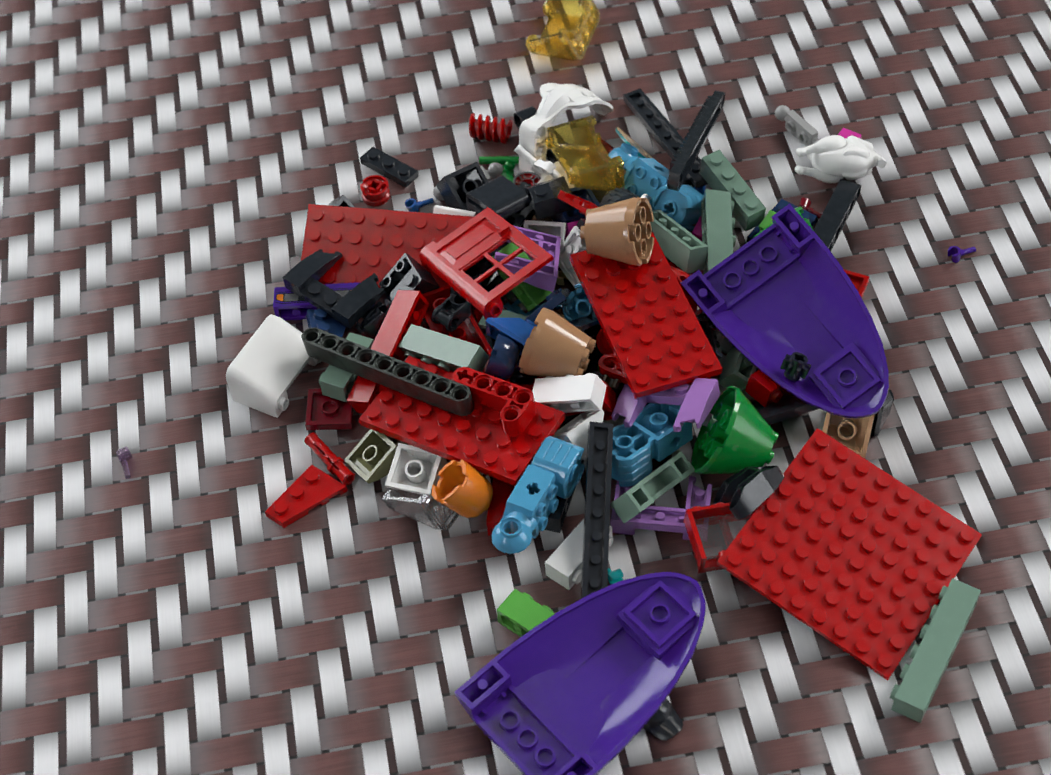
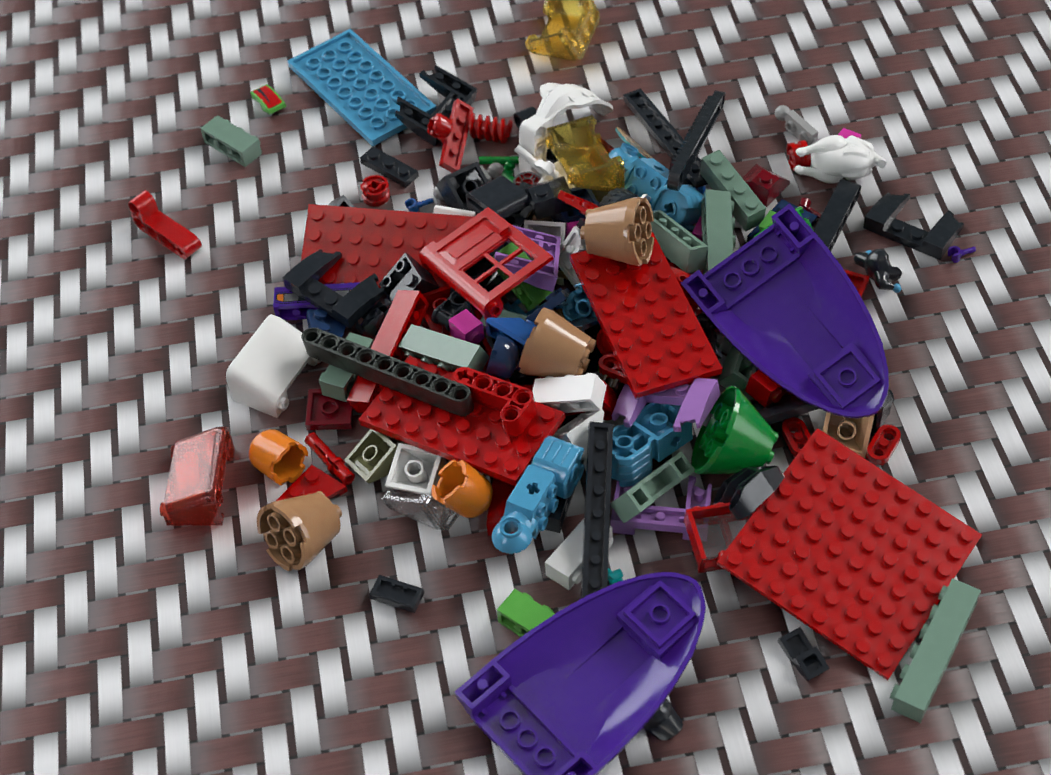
clear purple hand [116,446,133,479] -> none
black gear [780,352,811,381] -> none
none -> red beam [128,190,202,259]
none -> clear red windscreen [160,426,235,526]
none -> sand green brick [201,115,262,167]
none -> orange cylinder [249,429,308,485]
none -> slope [250,84,286,115]
none -> medium nougat cone [257,491,342,571]
none -> dark azure plate [287,29,436,147]
none -> black plate [369,575,425,613]
none -> black wedge [395,66,478,147]
none -> red plate [427,99,474,173]
none -> dark pink brick [448,309,485,344]
none -> dark red slope [742,164,790,207]
none -> black slope [777,627,830,681]
none -> red plate [782,417,811,457]
none -> red wheel [786,140,811,171]
none -> black piece [853,249,902,293]
none -> black wedge [863,193,964,260]
none -> red plate [866,425,901,465]

